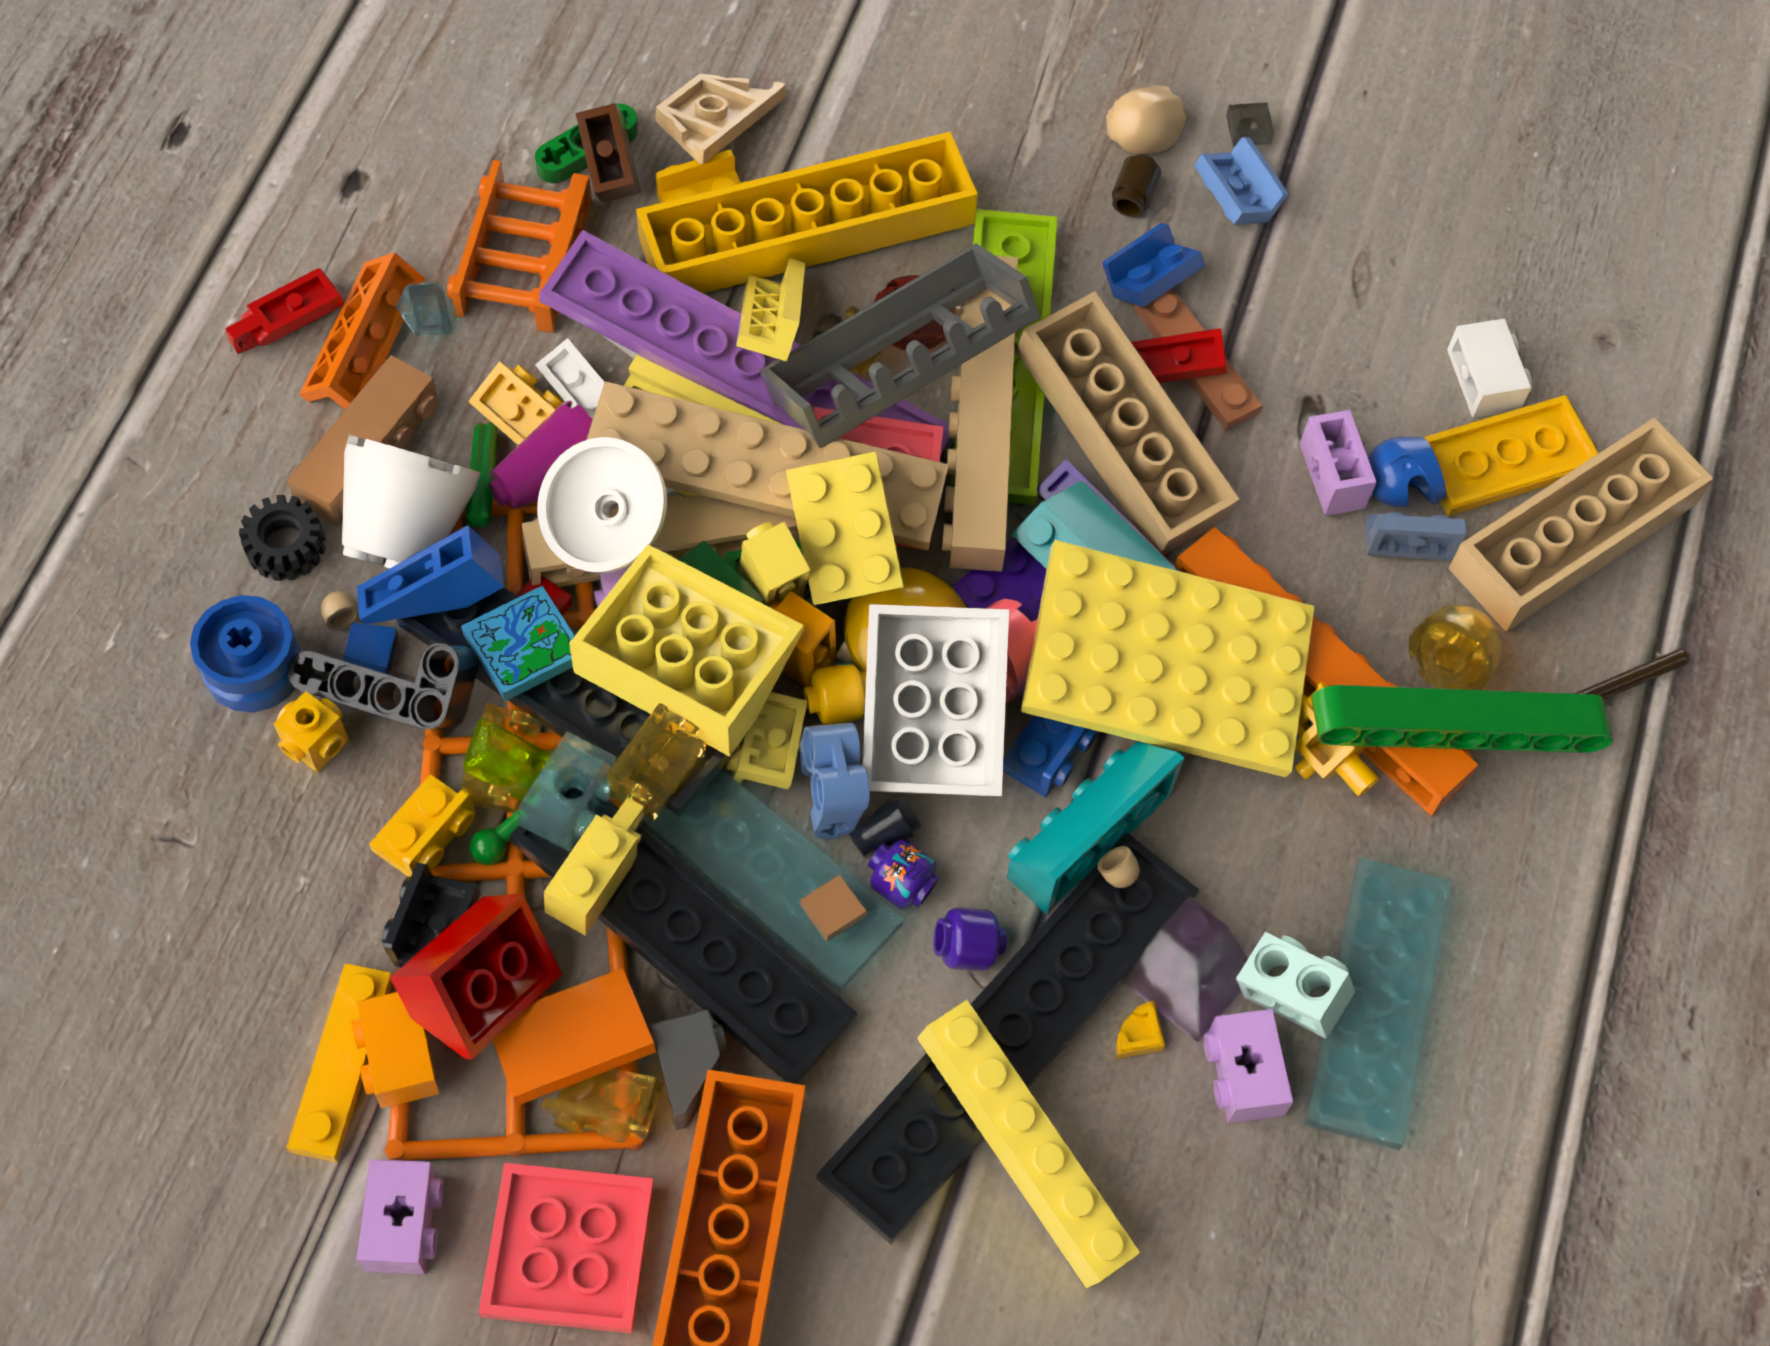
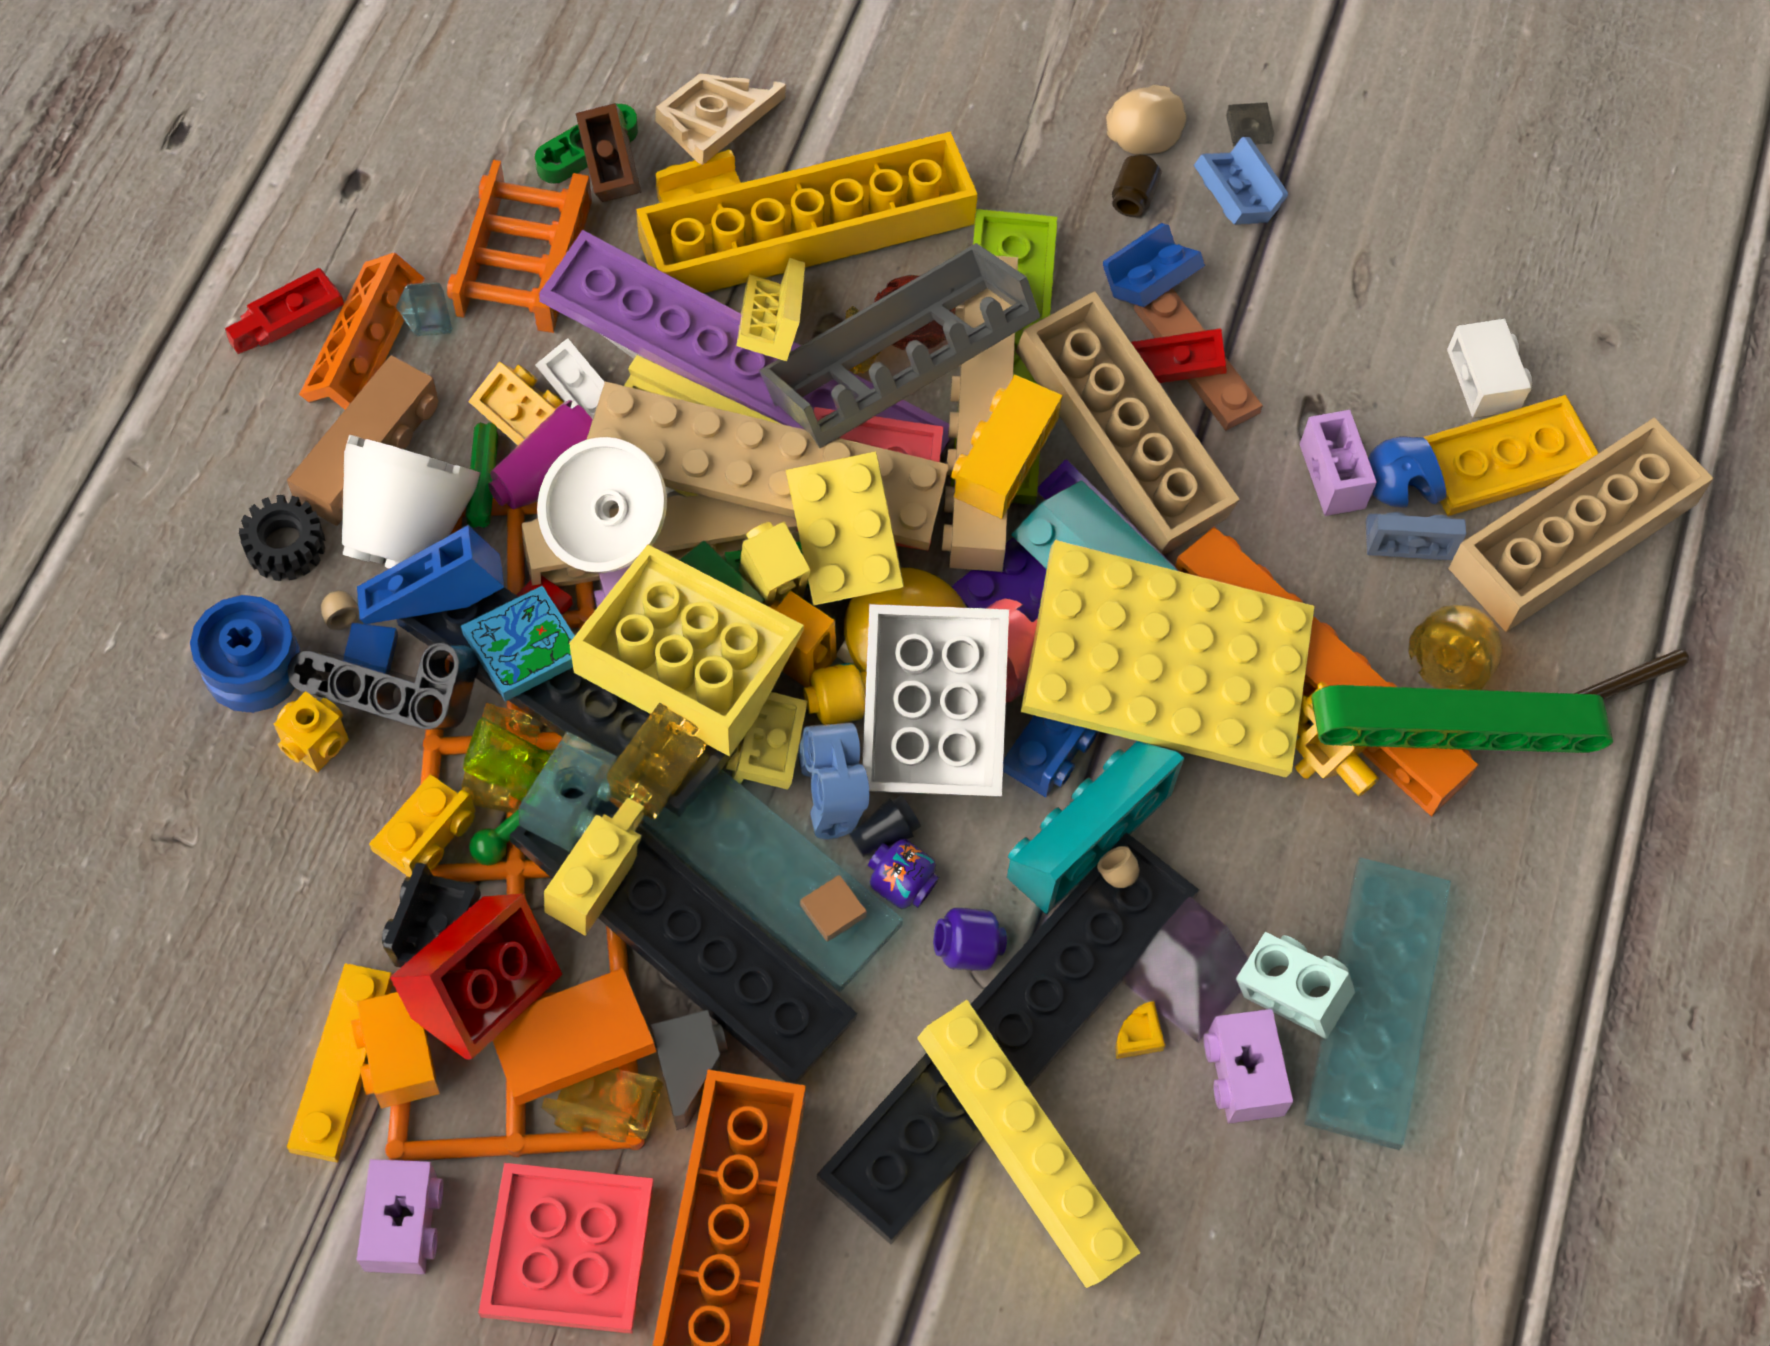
none -> yellow brick [951,375,1063,519]

